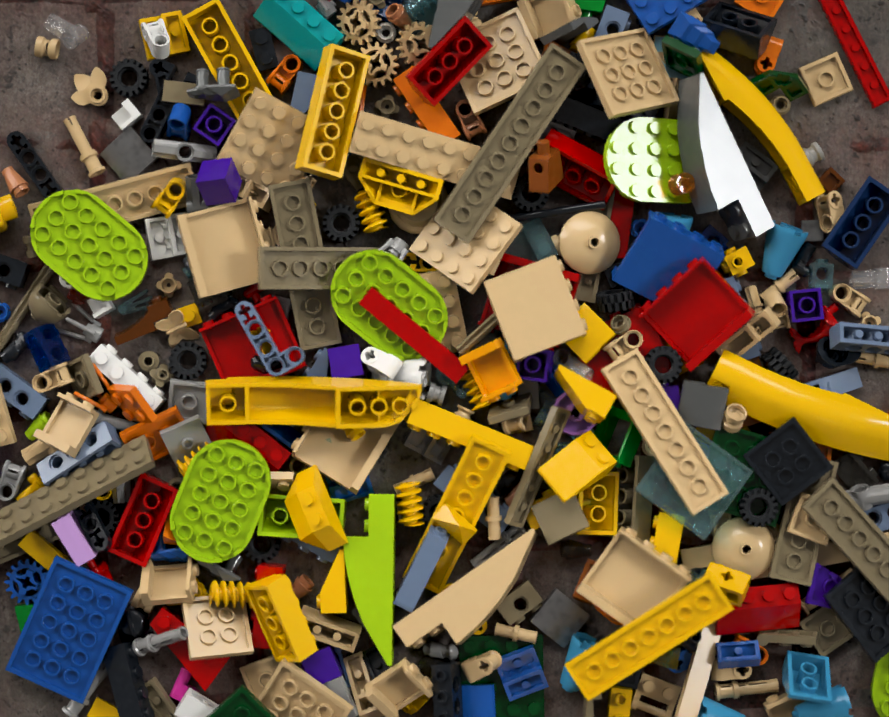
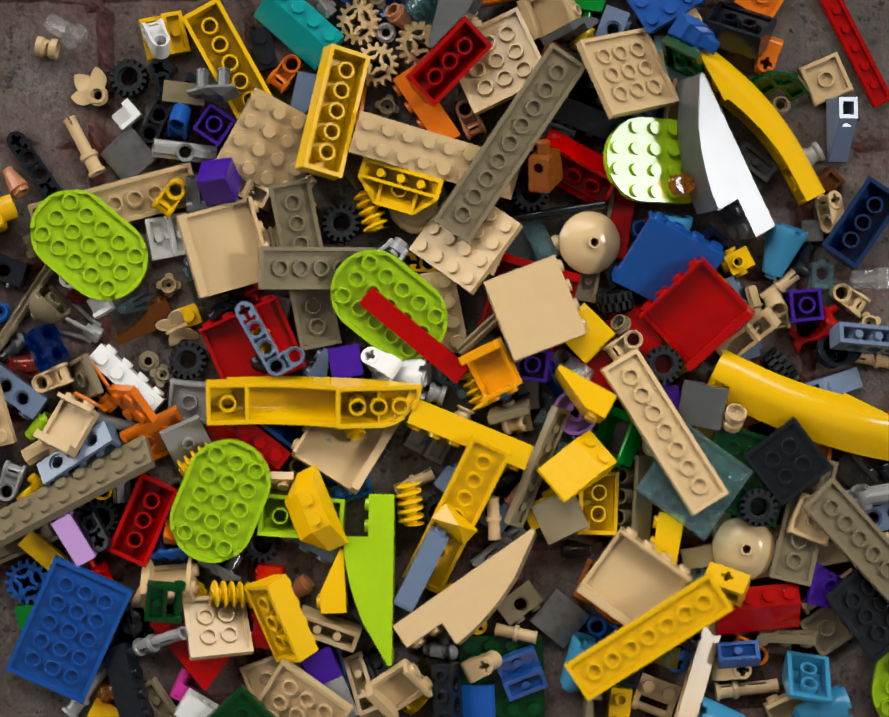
none -> clear red cone [6,354,39,375]
none -> clear orange wheel [97,683,115,704]
none -> dark green plate [144,580,186,623]
none -> blue piece [586,615,621,640]
none -> sand blue slope [826,97,858,162]

